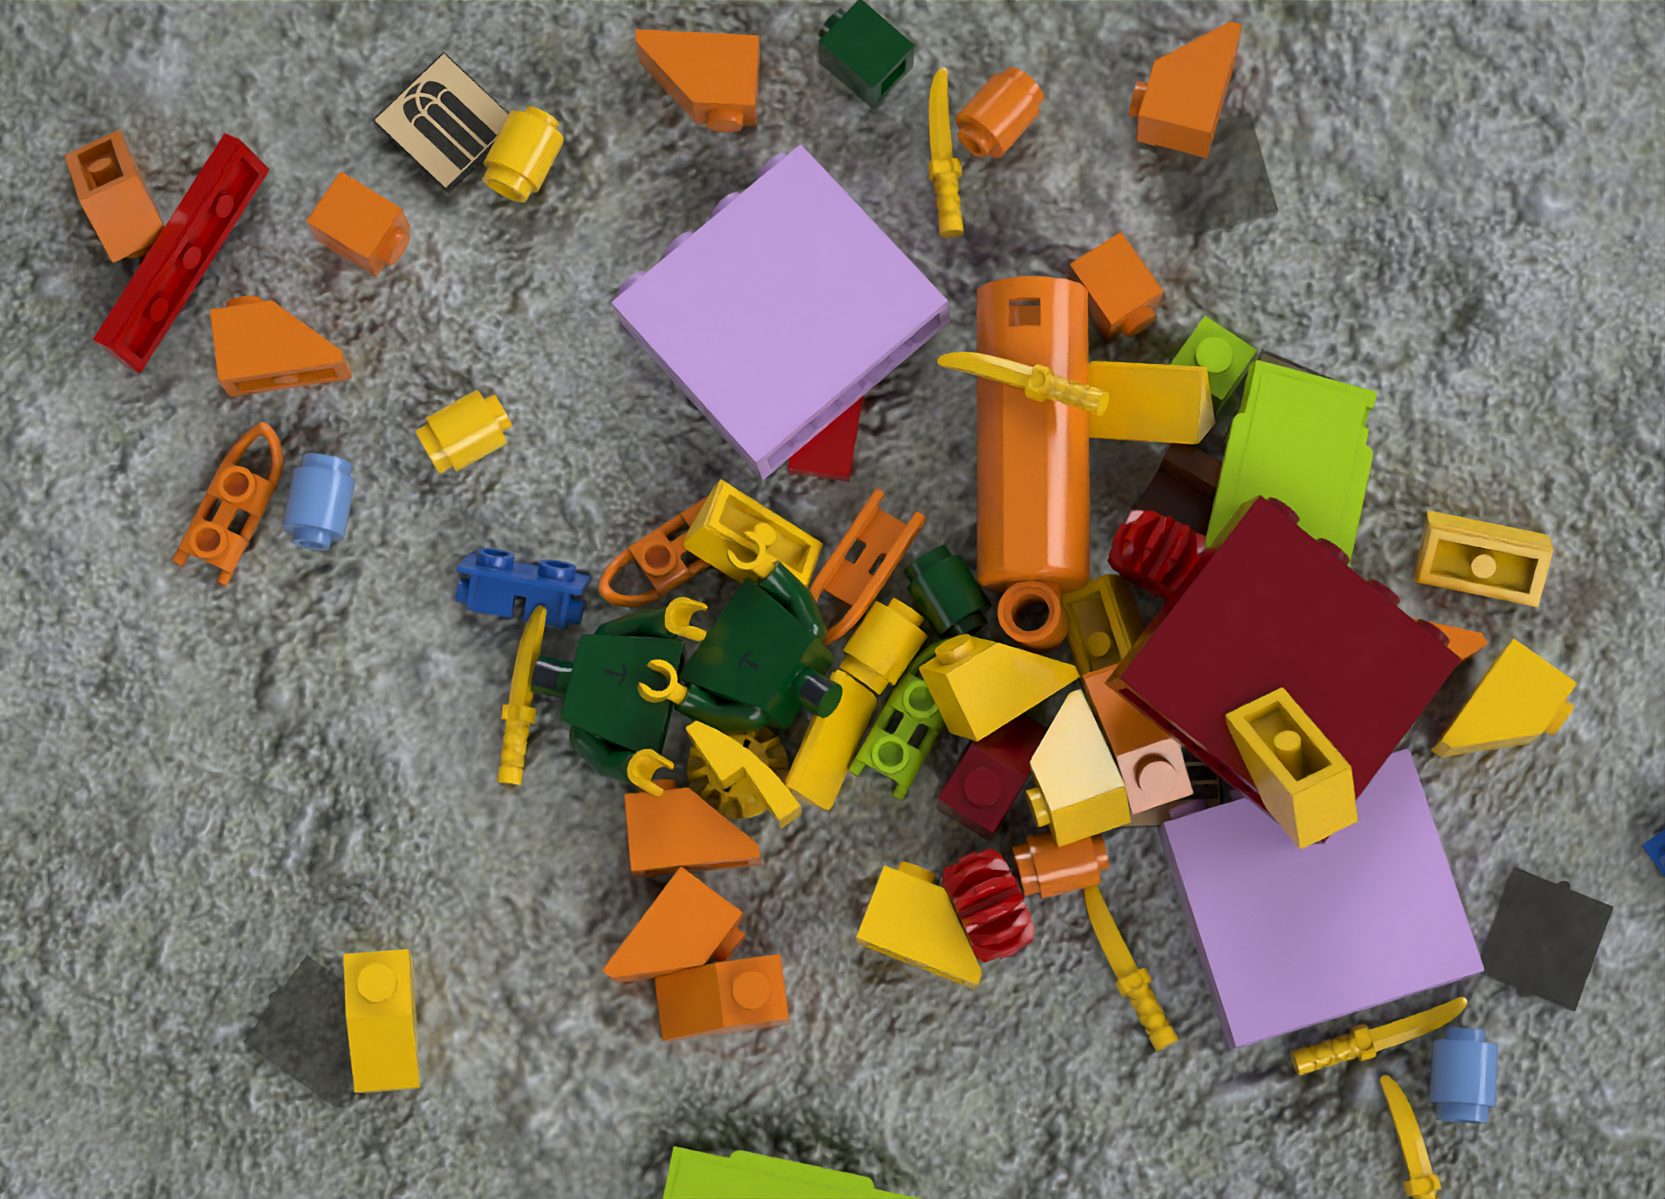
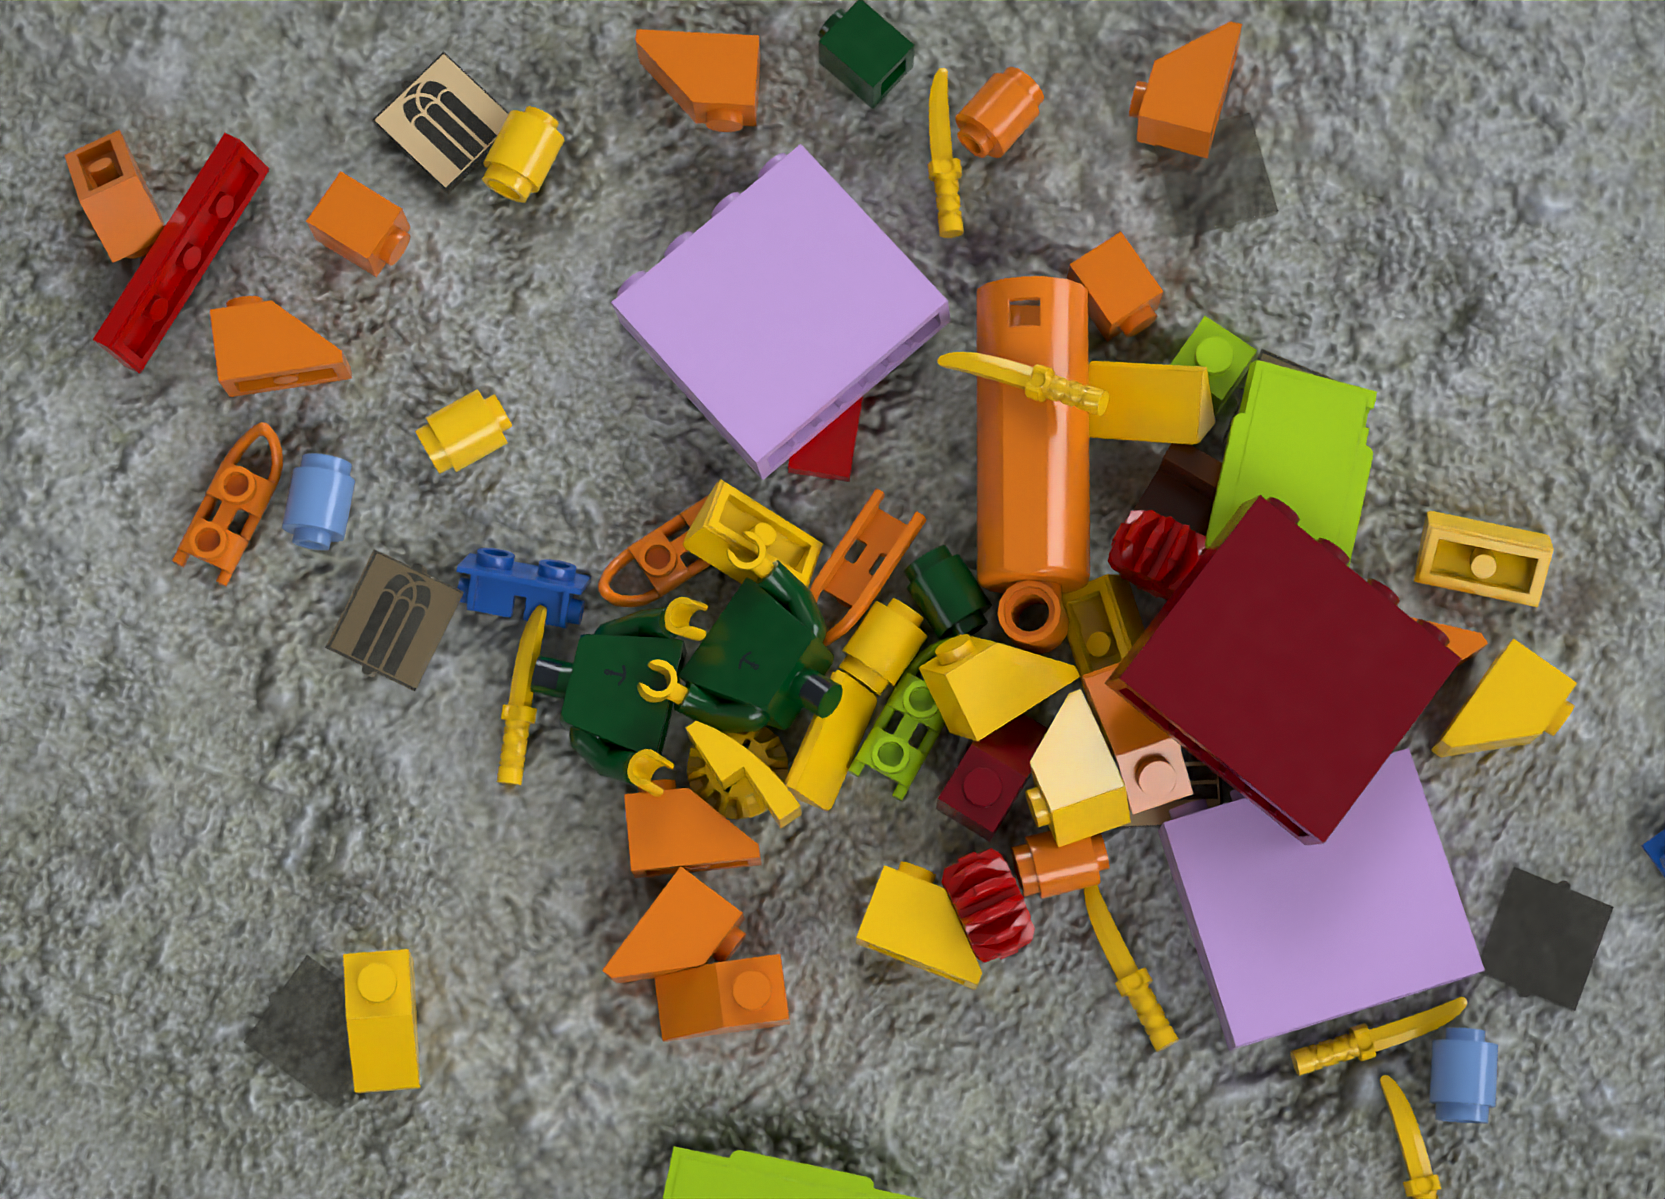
yellow slope [1225,687,1358,850] -> none
none -> clear smoke piece [325,549,464,691]

